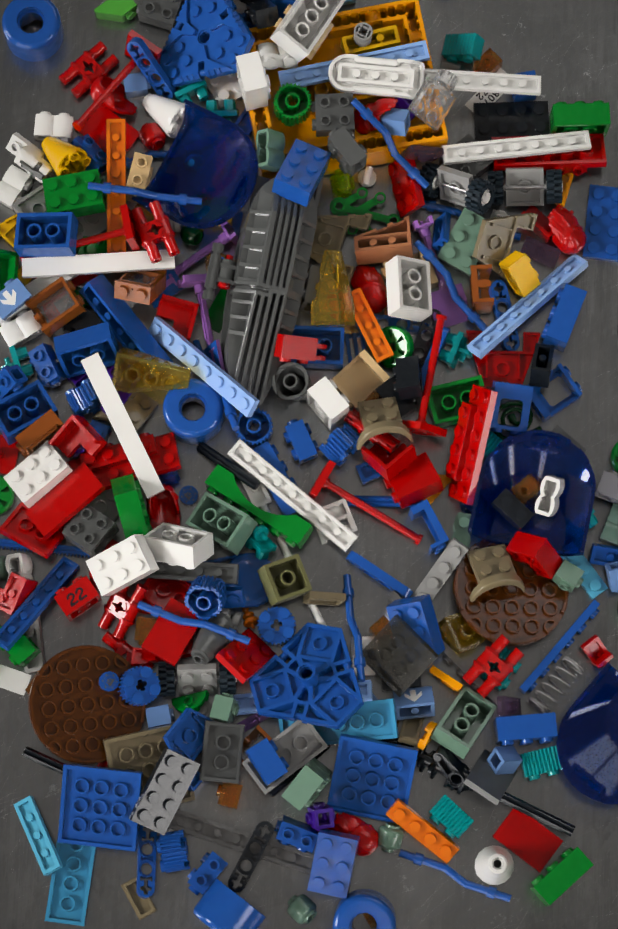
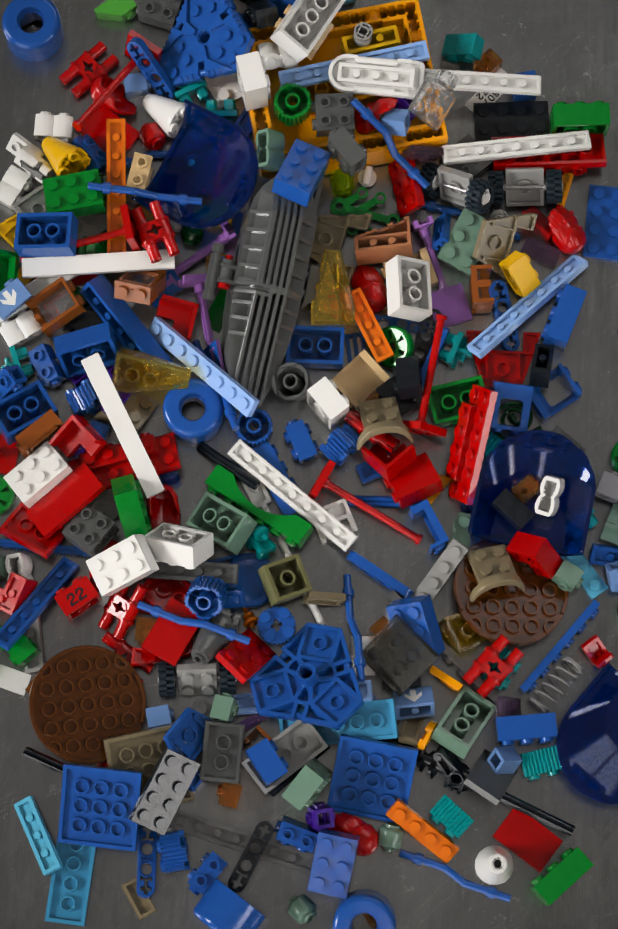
blue tile [99,671,119,692] -> none
blue brick [118,666,161,706] -> none
green plate [171,690,209,713] -> none
blue tile [179,486,198,506] -> none
red hinge [274,334,327,364] -> none
blue bar [413,239,488,332] -> none

